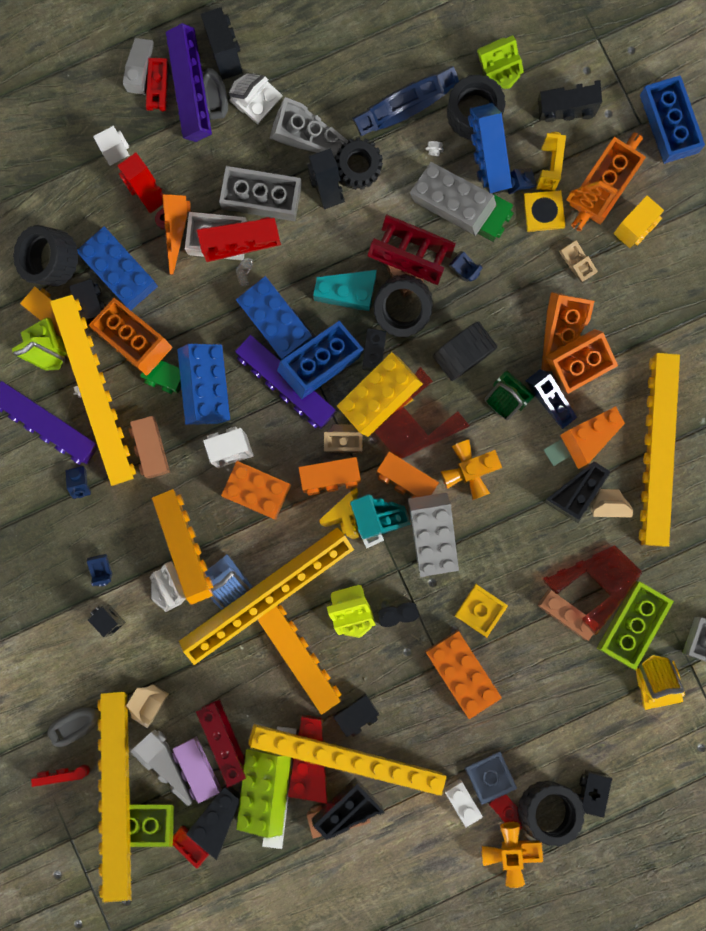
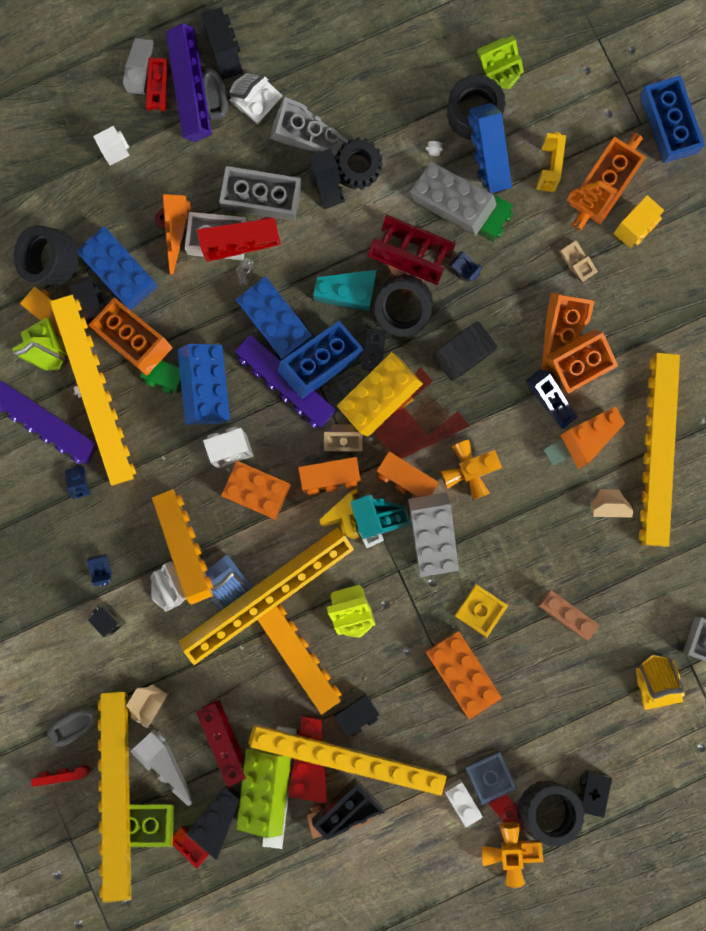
red wedge [117,152,164,214] -> none
nougat brick [129,416,170,479] -> none
lavender brick [172,736,222,803] -> none
dark blue piece [352,66,459,136] -> none
black brick [378,602,419,627] -> none
dark green piece [485,370,535,420] -> none
dark blue bracket [507,168,537,194] -> none
yellow tile [523,190,565,232] -> none
black wedge [538,80,602,122] -> none
clear red wing [543,545,642,635] -> none
black wedge [545,462,611,523] -> none
lime brick [597,581,674,670] -> none

